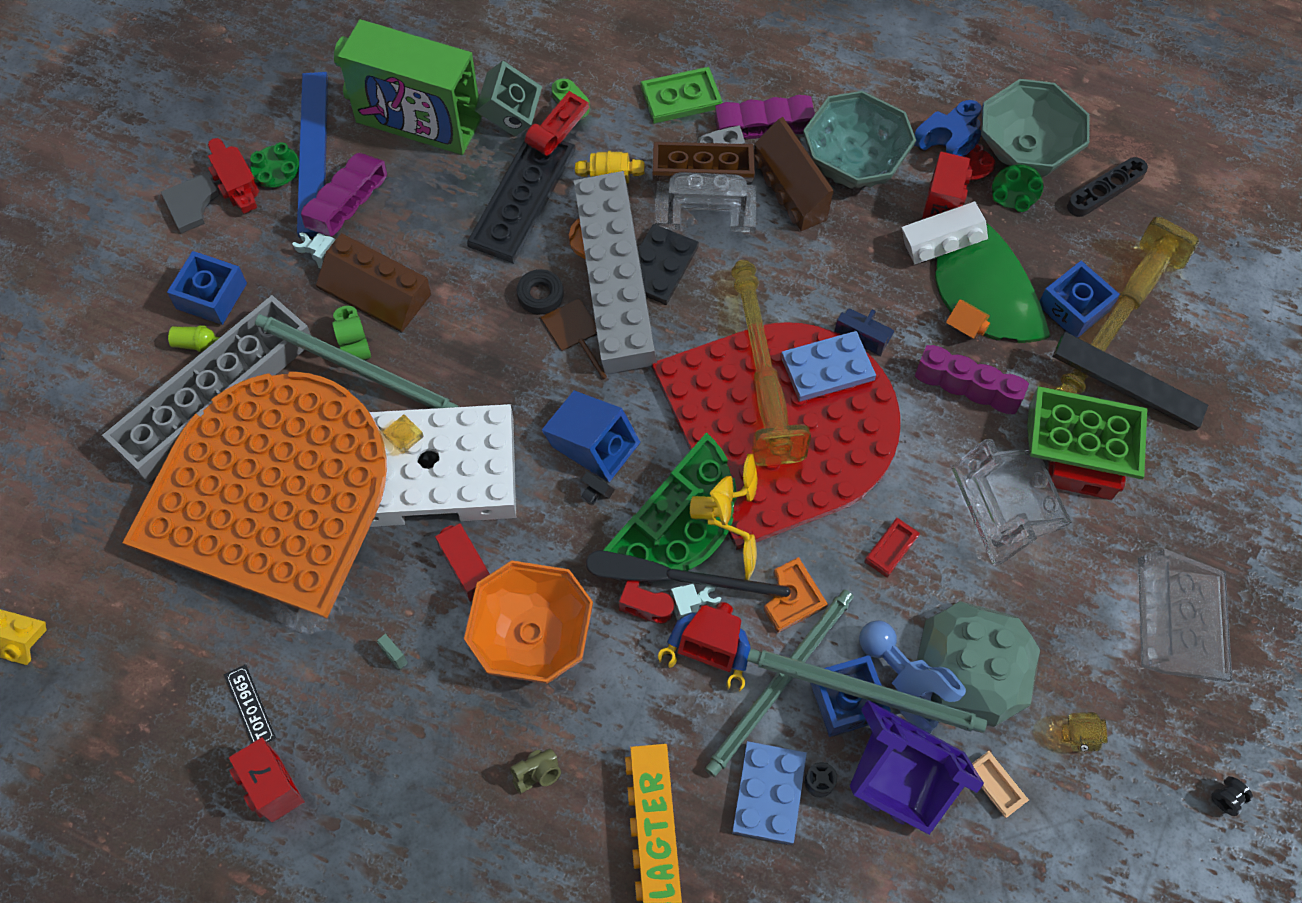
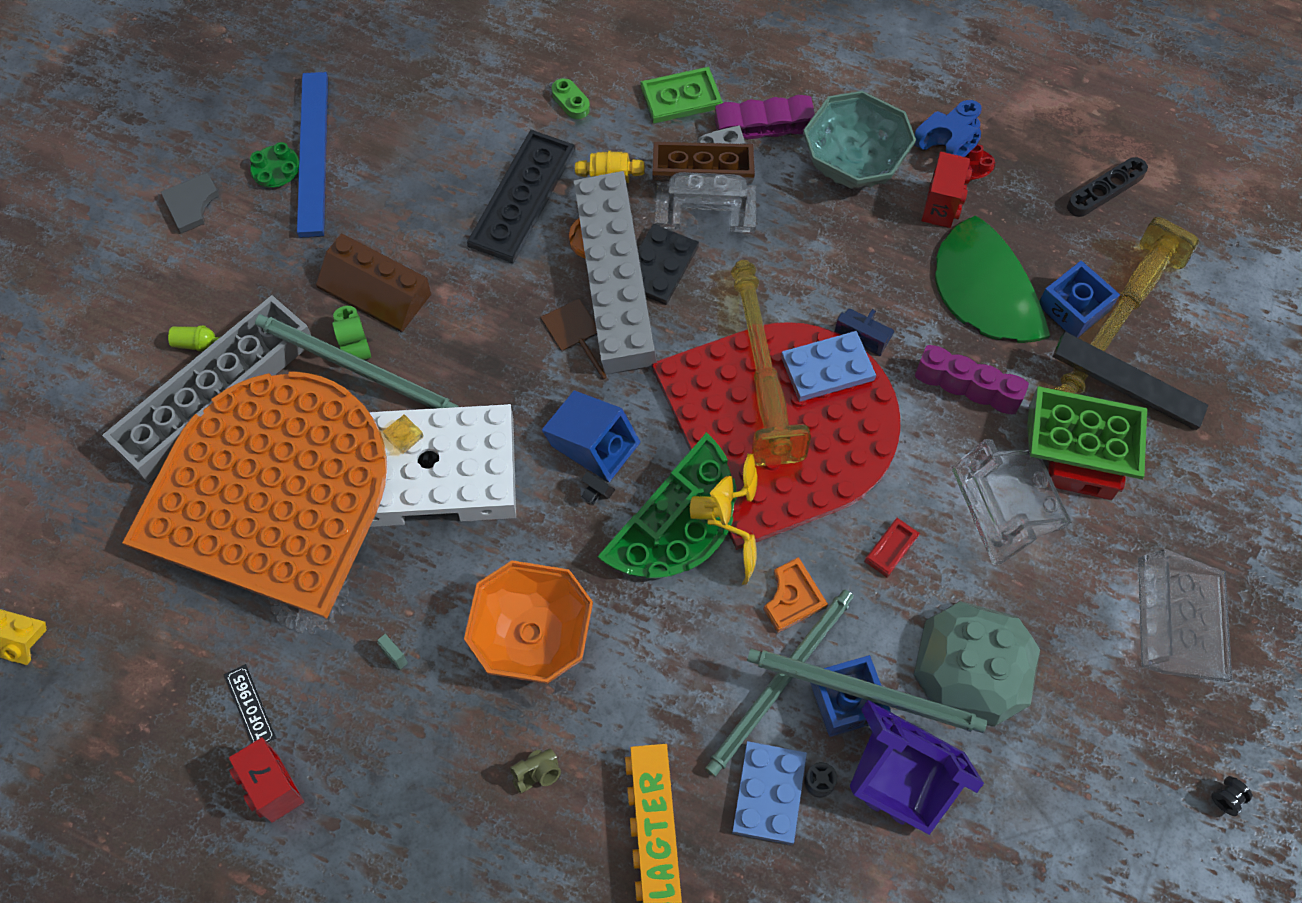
blue brick [167,251,247,325] -> none
red hinge [208,138,259,214] -> none
light aqua piece [292,233,336,269] -> none
magenta brick [301,152,387,236] -> none
bright green brick [334,19,482,155] -> none
red brick [435,523,490,602] -> none
sand green brick [475,61,542,136] -> none
black tyre [517,269,563,315] -> none
red plate [525,91,590,156] -> none
black piece [586,550,791,597] -> none
red leg [619,580,674,624] -> none
red torso [658,602,751,692] -> none
light aqua piece [670,584,721,621] -> none
reddish brown slope [754,117,834,231] -> none
medium blue piece [859,620,966,733] -> none
white brick [902,202,988,265] -> none
orange brick [946,300,990,338] -> none
light nougat tile [972,751,1029,819] -> none
sand green rock [981,79,1090,177] -> none
green dish [992,165,1044,212] -> none
clear yellow head [1062,712,1108,752] -> none

